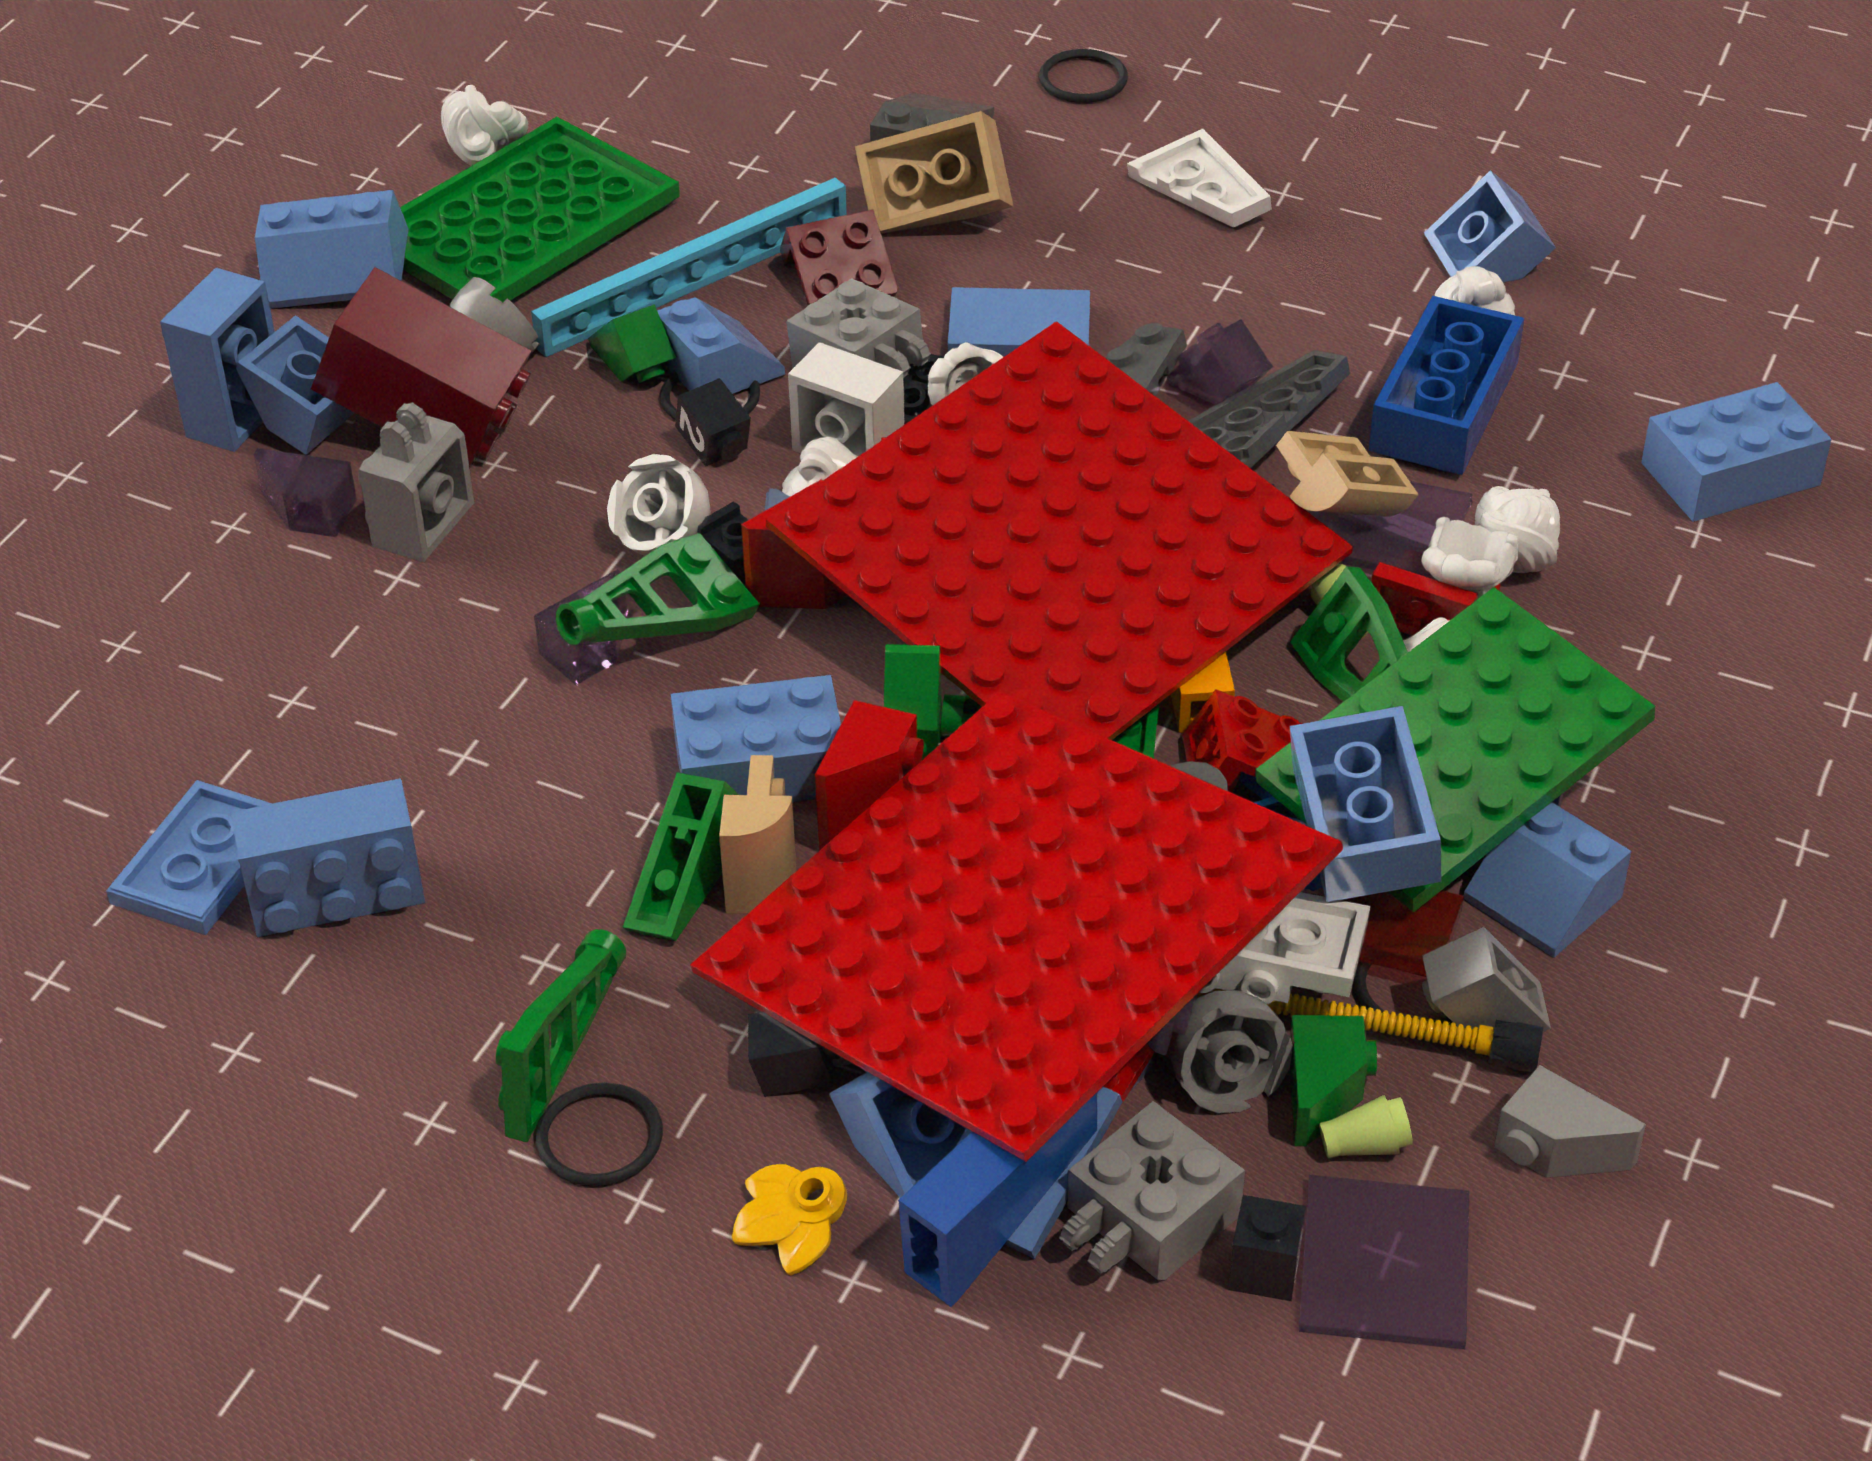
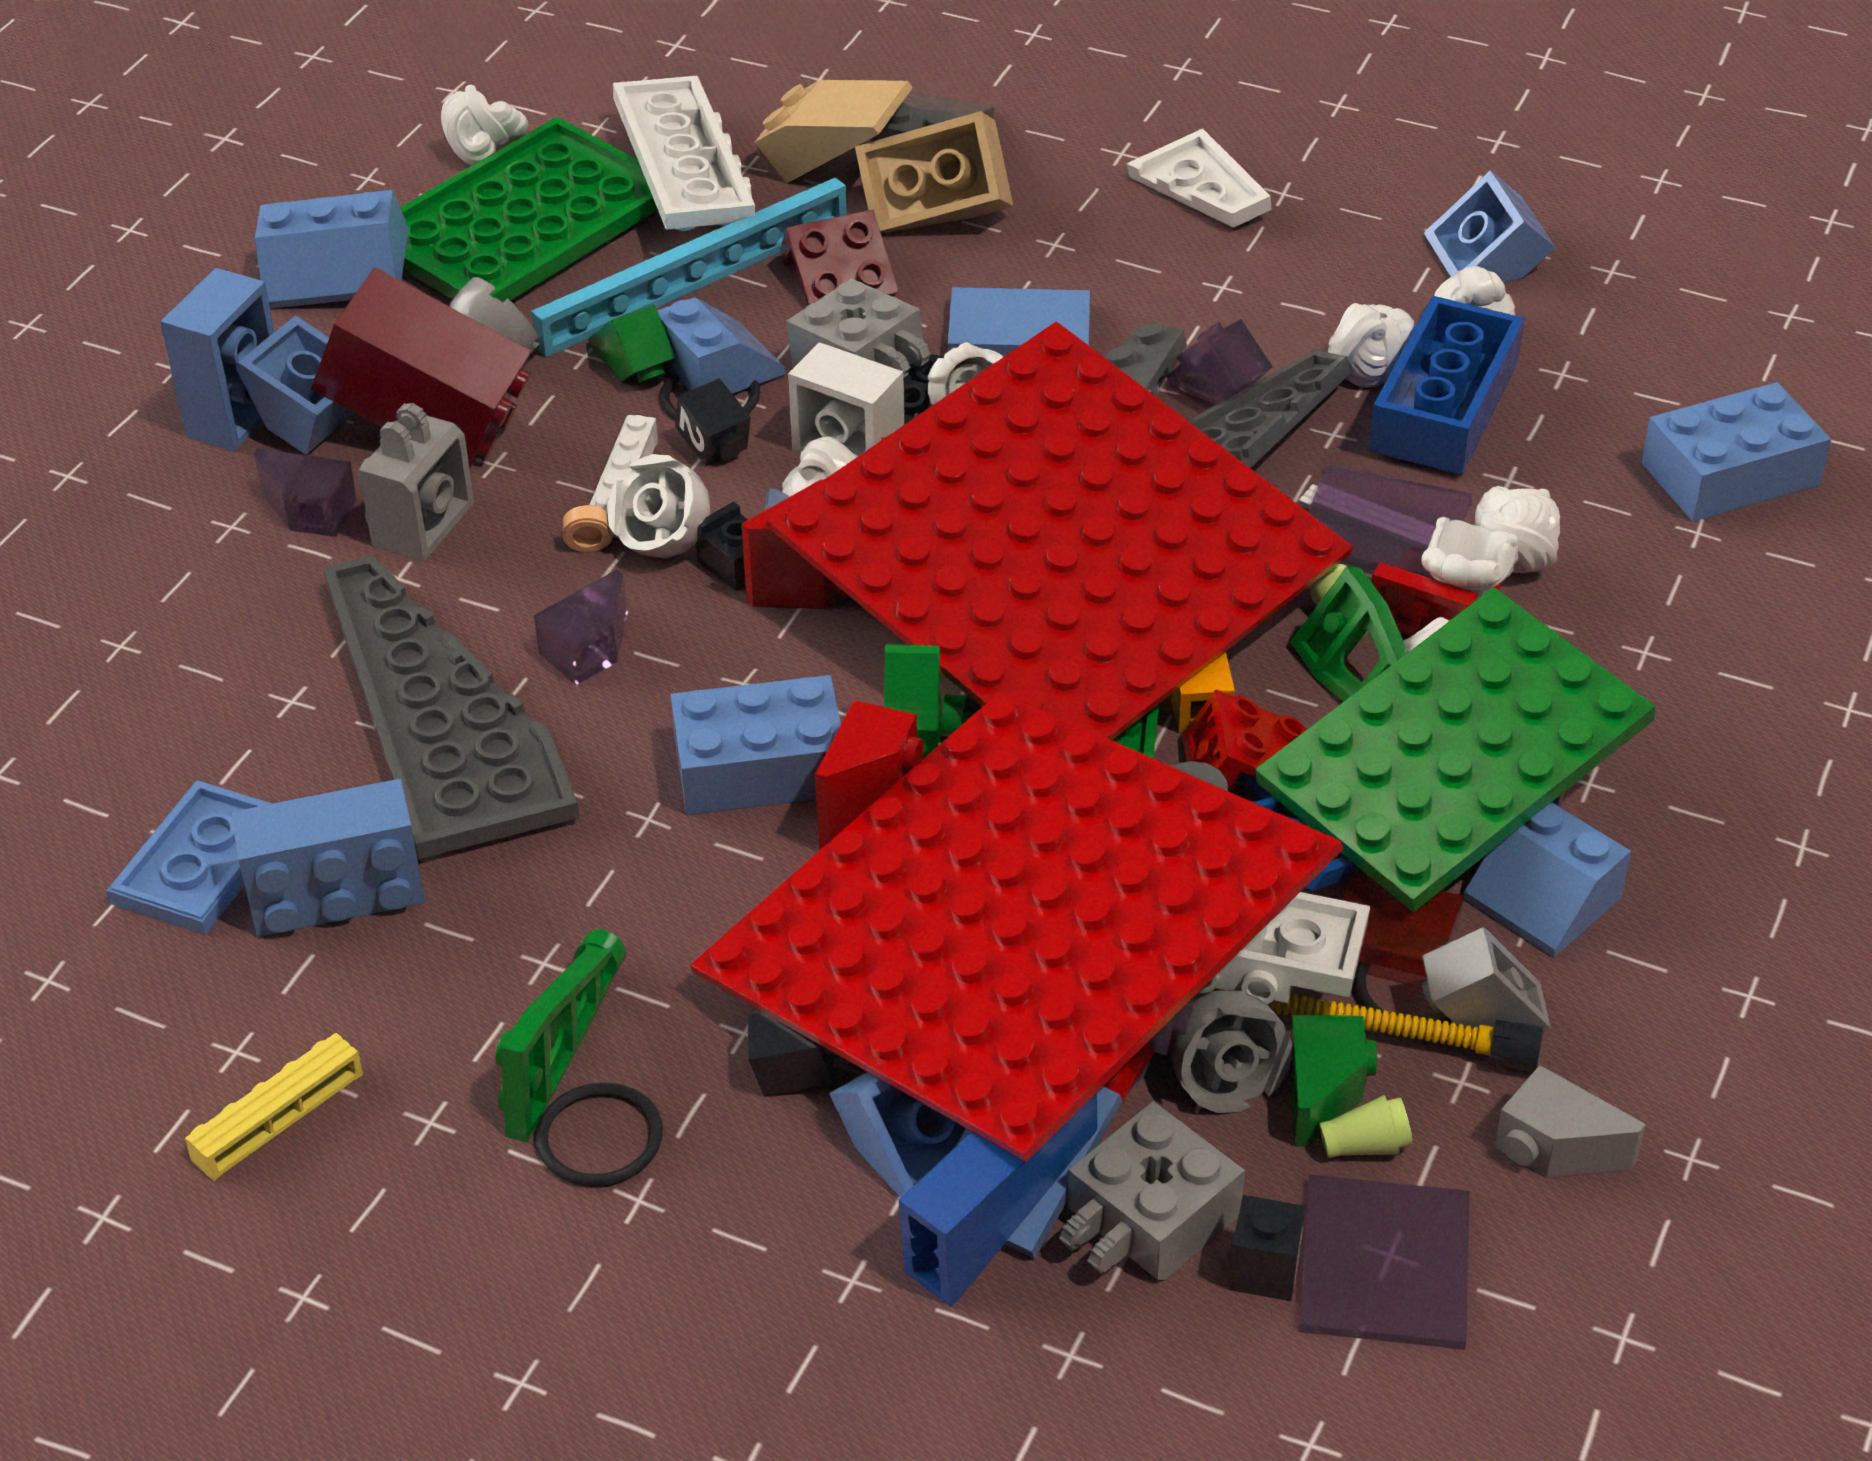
green plate [556,533,759,645] -> none
green slope [623,772,739,941] -> none
tan brick [719,755,797,914] -> none
yellow plate [732,1164,847,1276] -> none
black tyre [1039,49,1128,103] -> none
tan brick [1276,431,1419,517] -> none
medium blue brick [1290,706,1441,902] -> none
none -> light yellow piece [185,1033,363,1181]
none -> dark grey wing [323,556,580,859]
none -> light nougat tile [562,505,613,552]
none -> white piece [589,415,658,539]
none -> white plate [613,76,755,231]
none -> tan slope [755,80,913,183]
none -> white hair [1328,303,1415,388]

